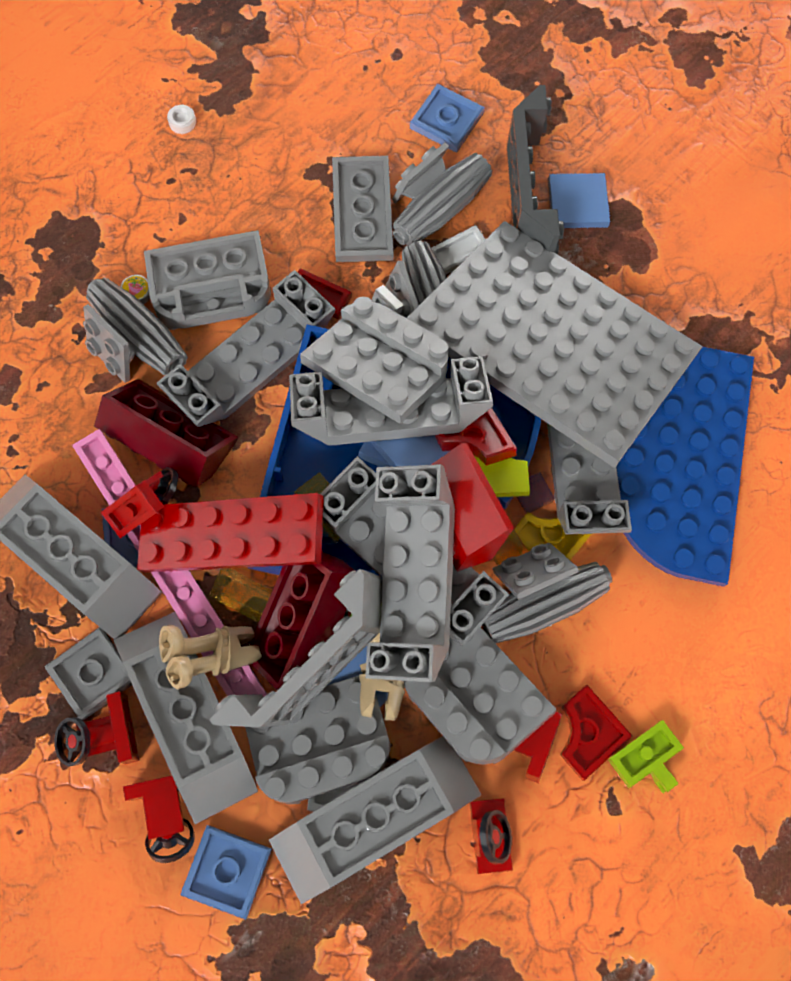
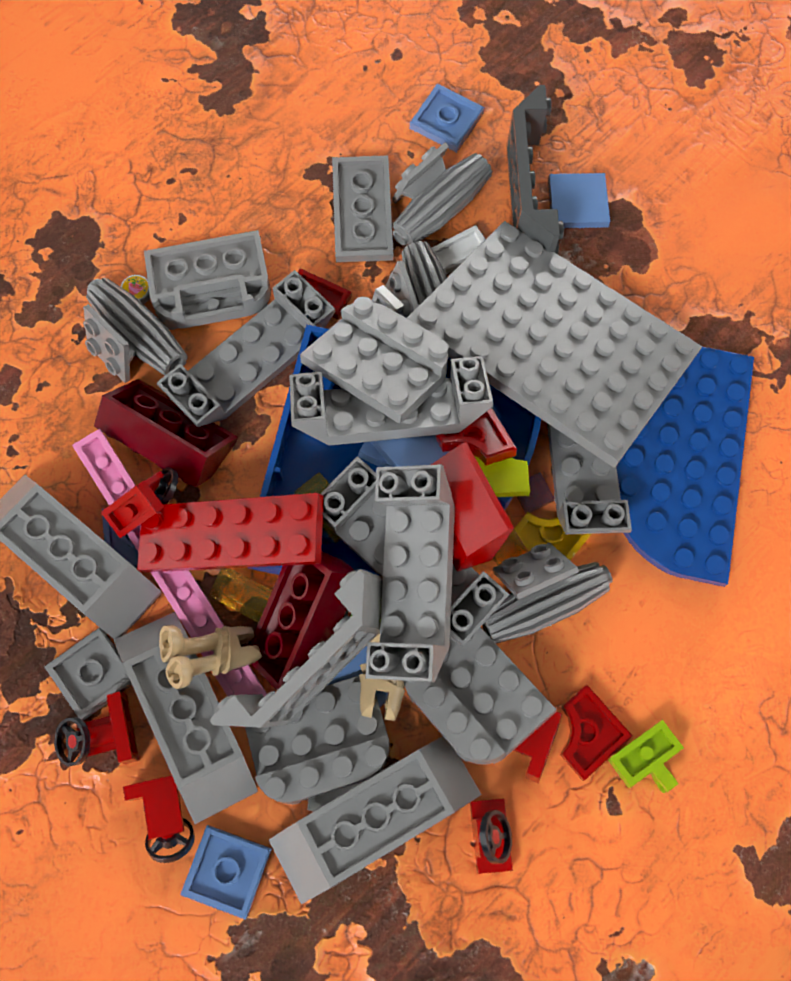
white tile [167,105,196,134] -> none

